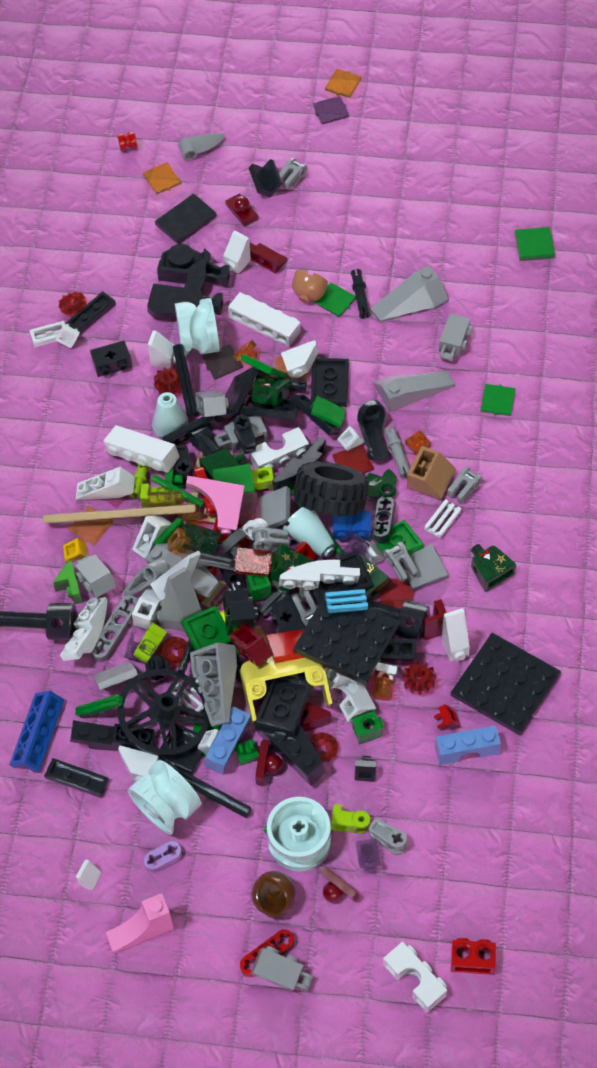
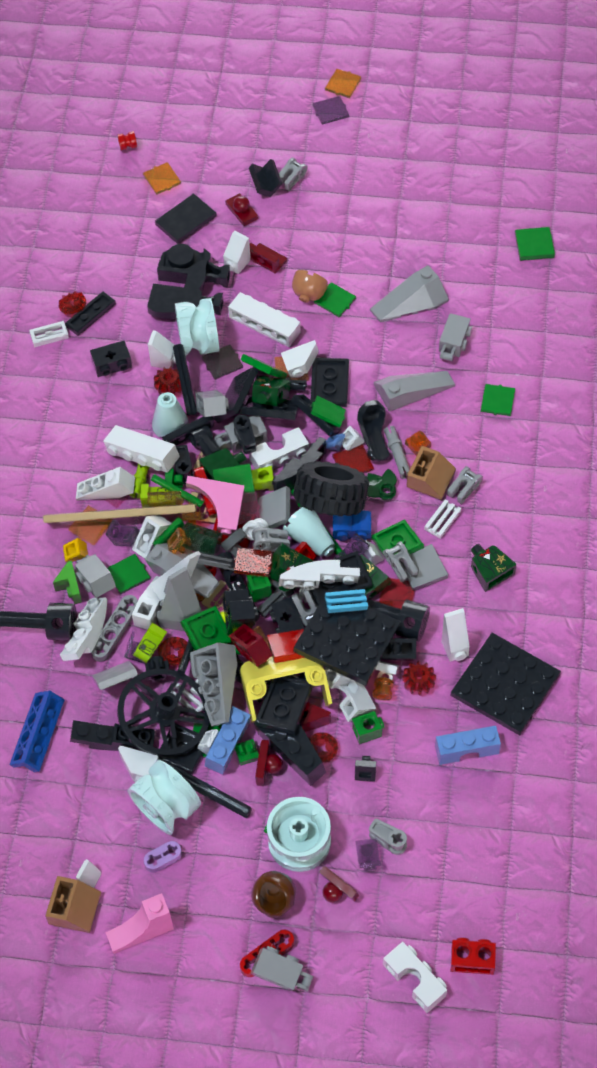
black tile [44,758,109,798] -> none
white tile [55,324,80,348] -> none
green axle [75,694,123,718] -> none
light grey piece [123,559,169,596] -> none
light grey piece [178,133,224,161] -> none
clear orange tile [233,340,258,364] -> none
lime leg [331,804,370,834] -> none
black pin [351,269,371,319] -> none
black beam [373,496,395,543] -> none
dark red panel [423,599,447,640] -> none
red tile [434,704,460,730] -> none
none -> medium nougat slope [45,876,101,933]
none -> clear purple bracket [106,520,140,547]
none -> green piece [107,554,150,594]
none -> medium blue slope [326,434,345,451]

